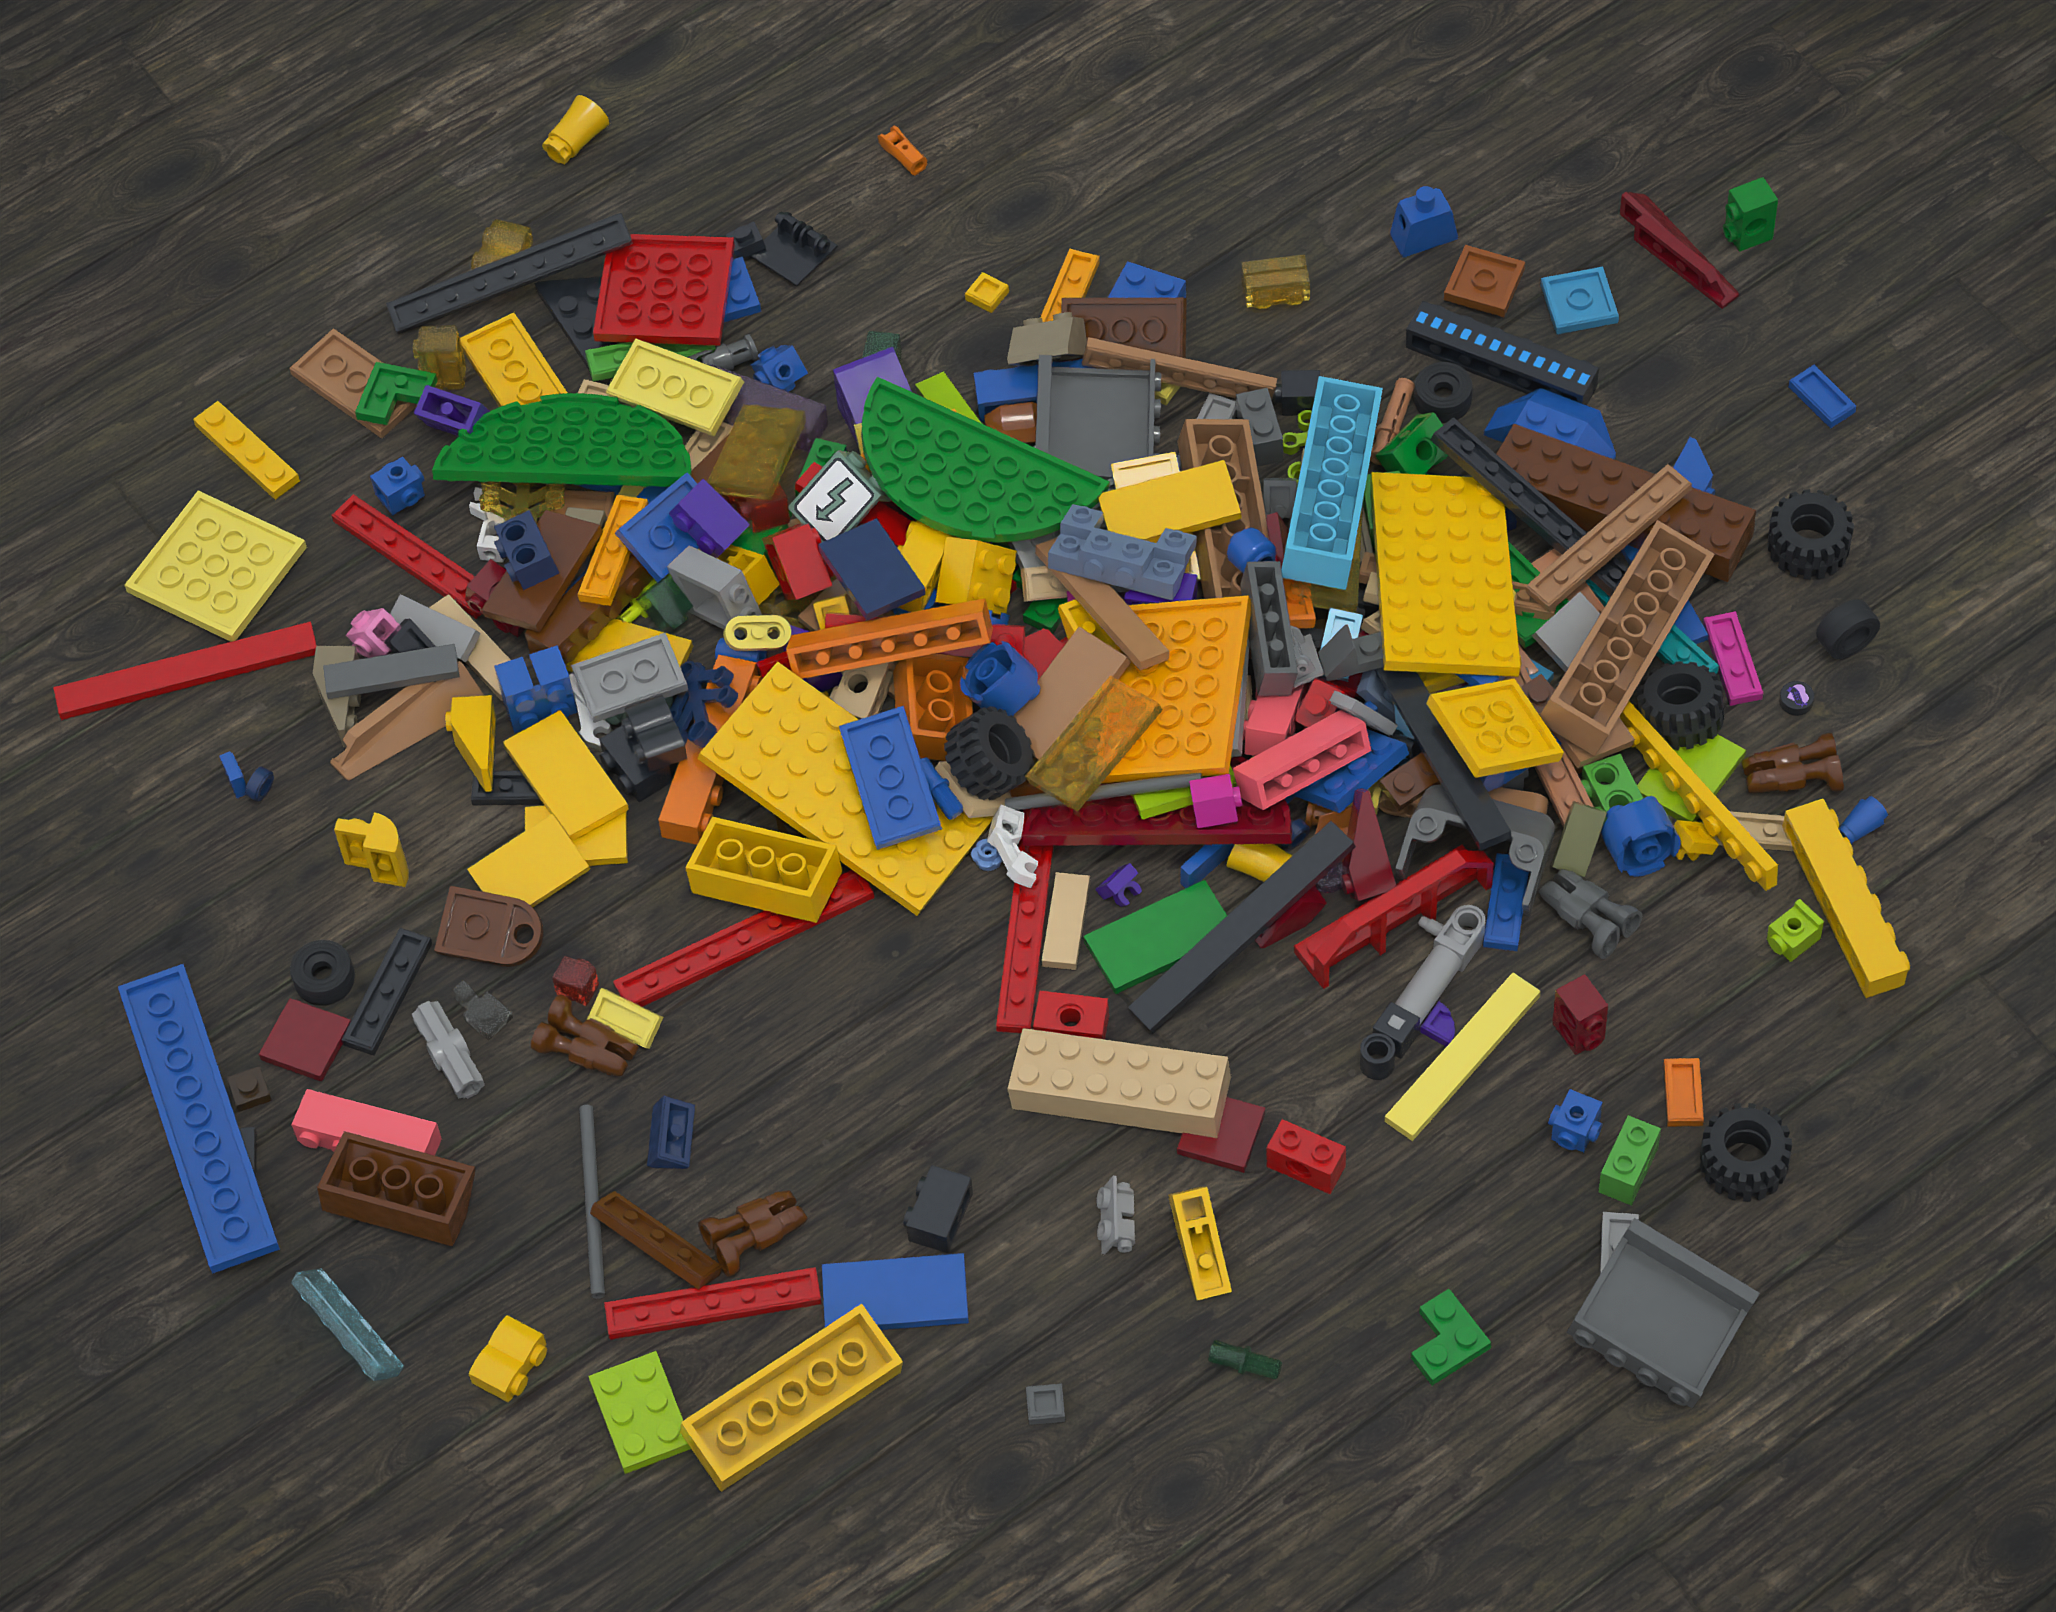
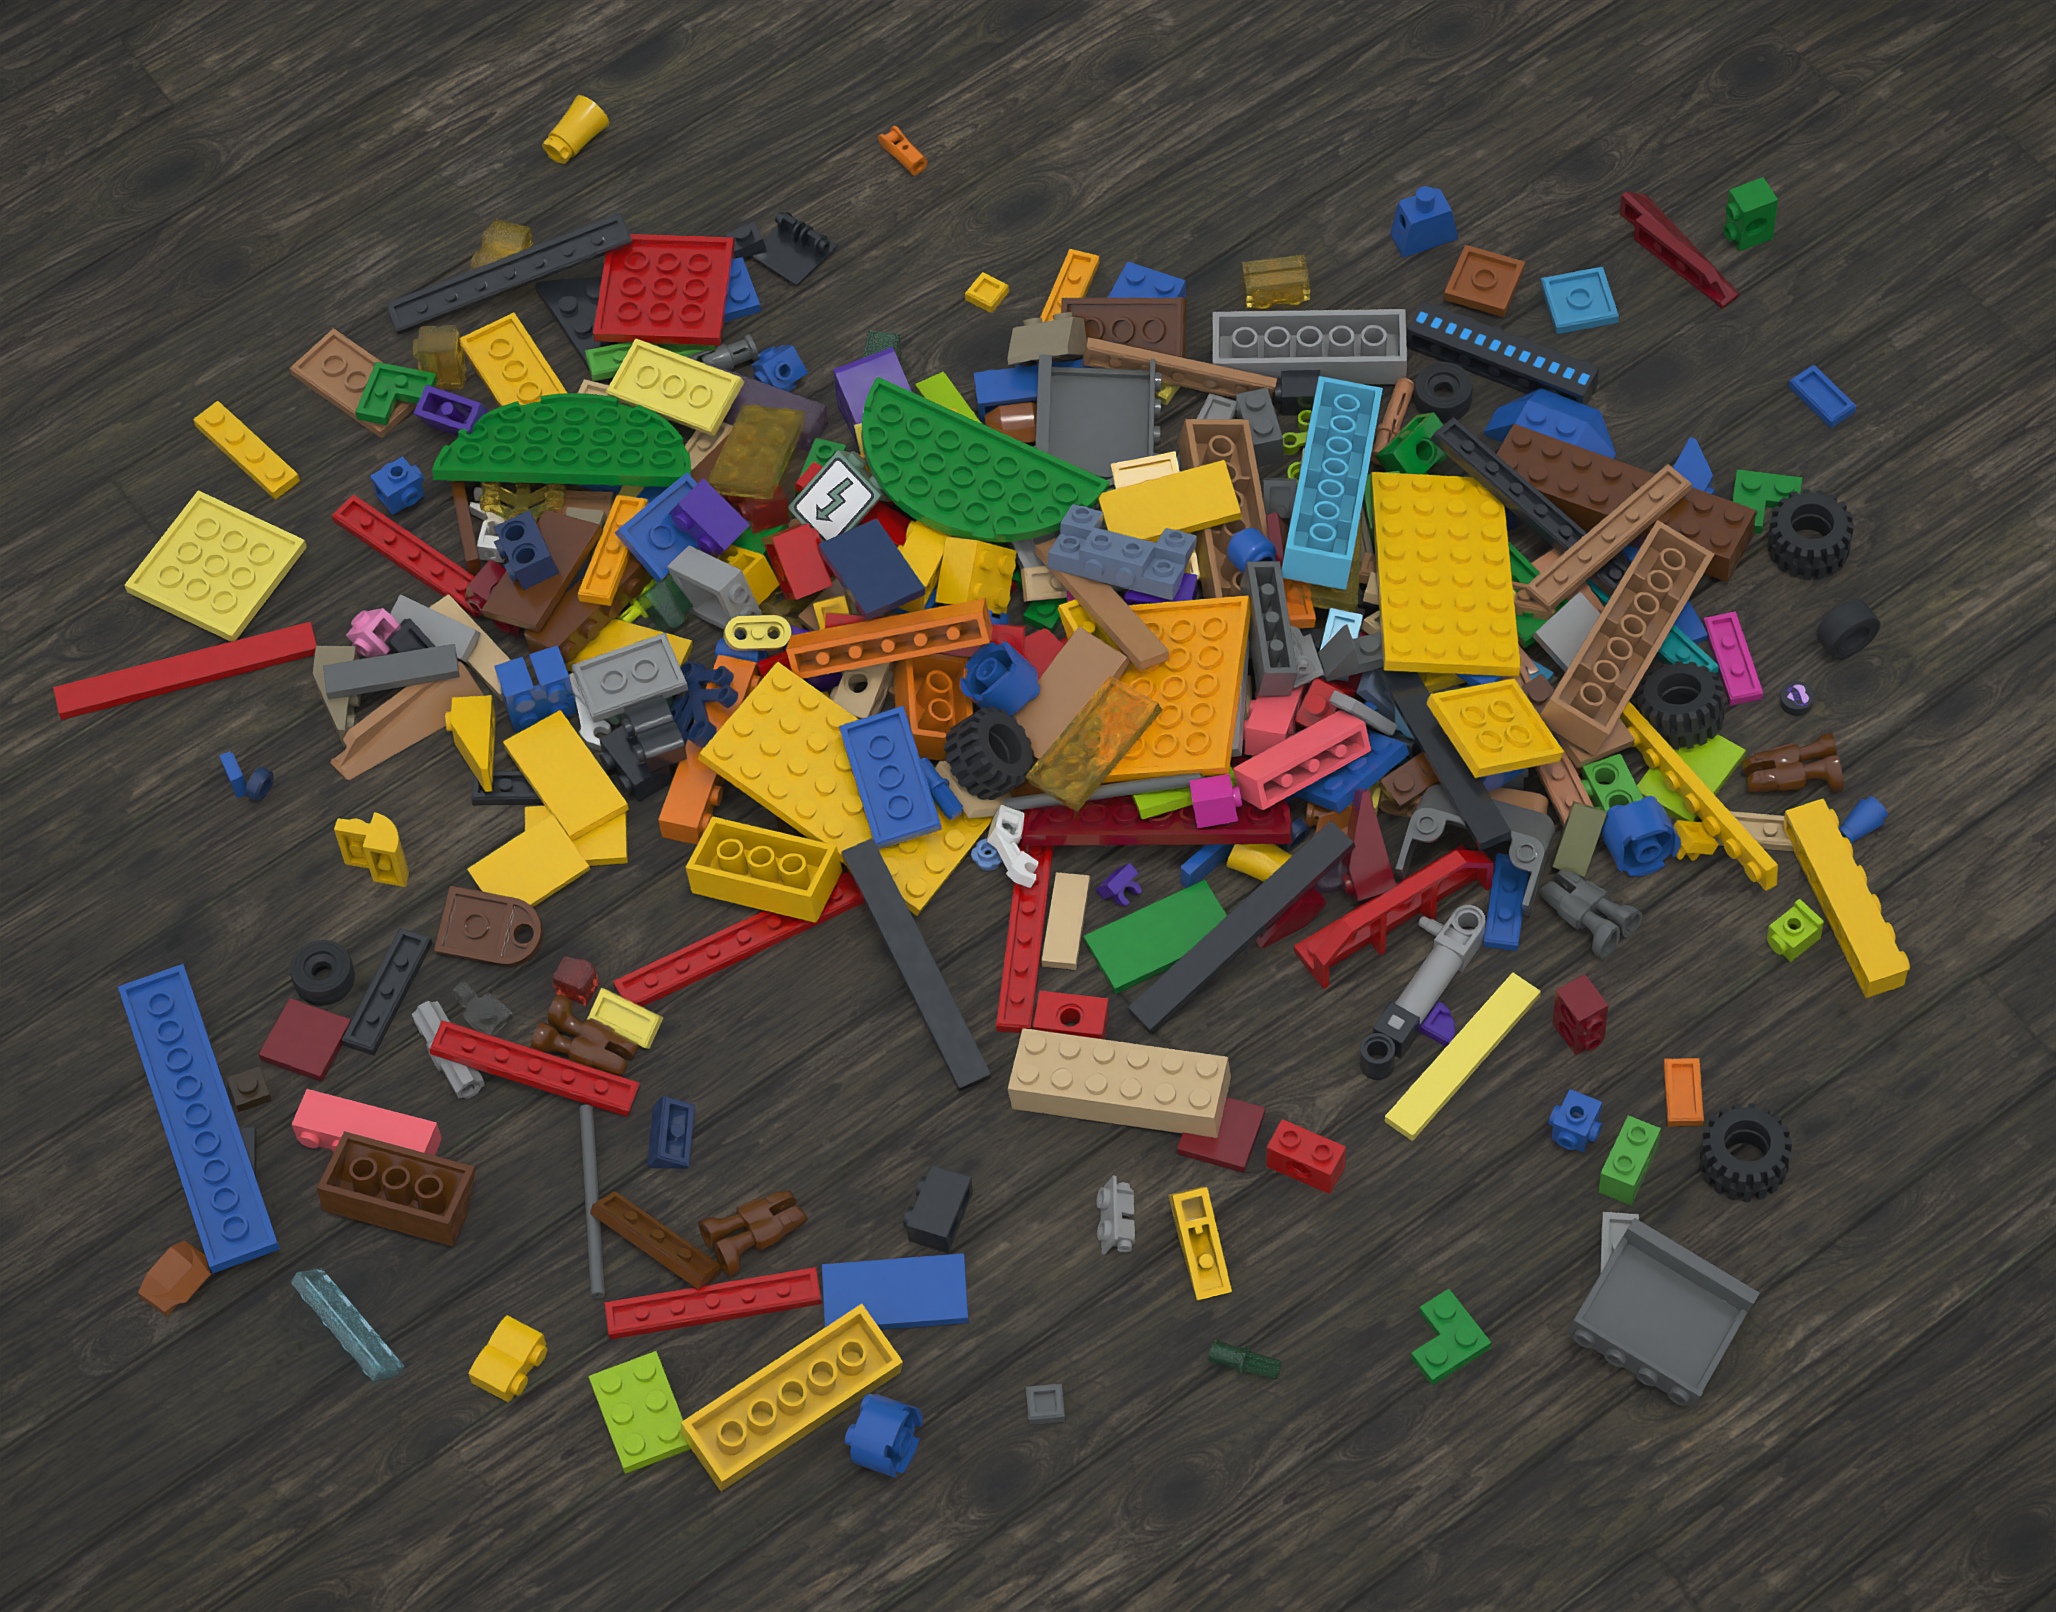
none -> dark orange slope [138,1240,211,1317]
none -> red tile [430,1020,640,1117]
none -> reddish brown tile [450,481,482,576]
none -> black tile [841,838,991,1092]
none -> blue brick [845,1393,923,1478]
none -> light grey brick [1213,309,1407,385]
none -> green plate [1733,470,1802,534]

